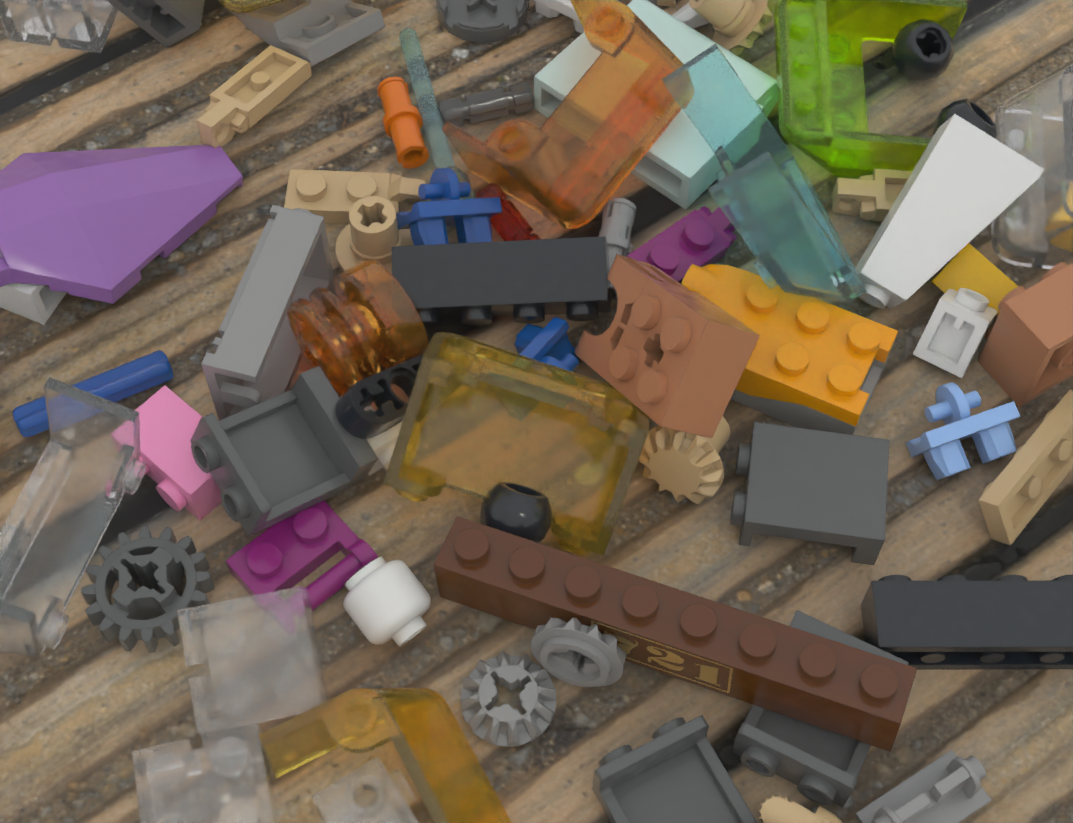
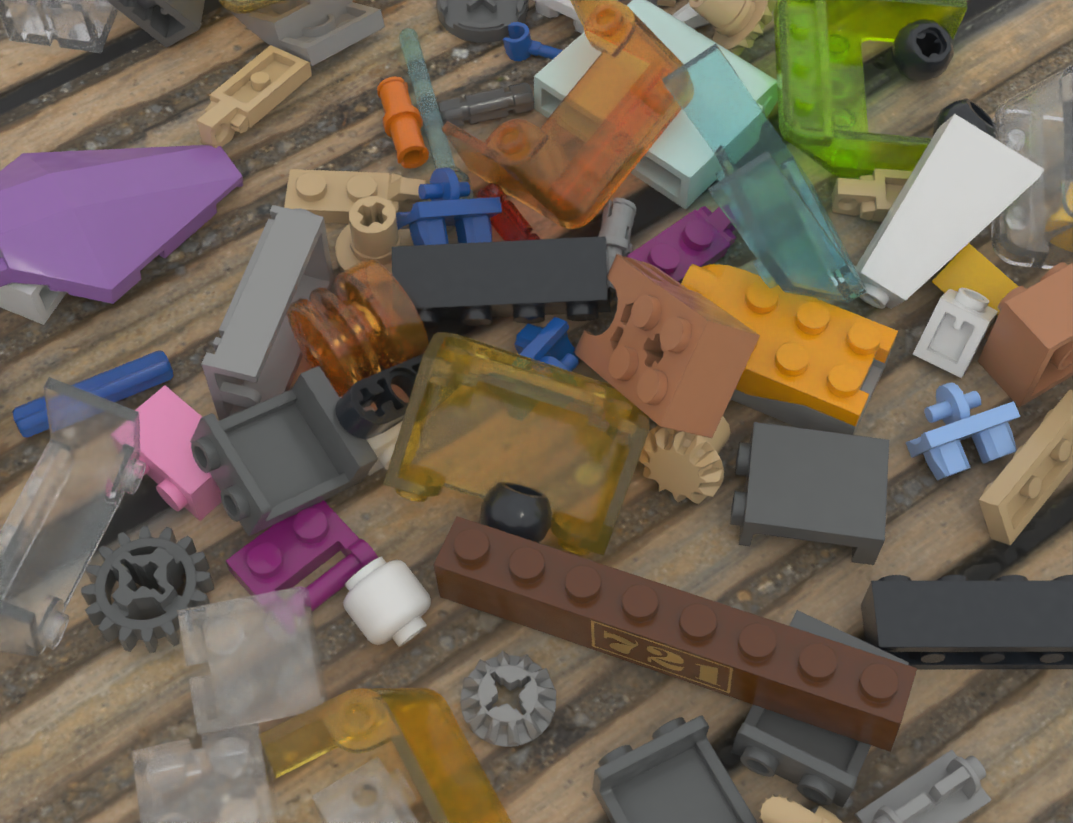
light grey gear [531,617,627,687] -> none
none -> blue hand [503,22,563,61]

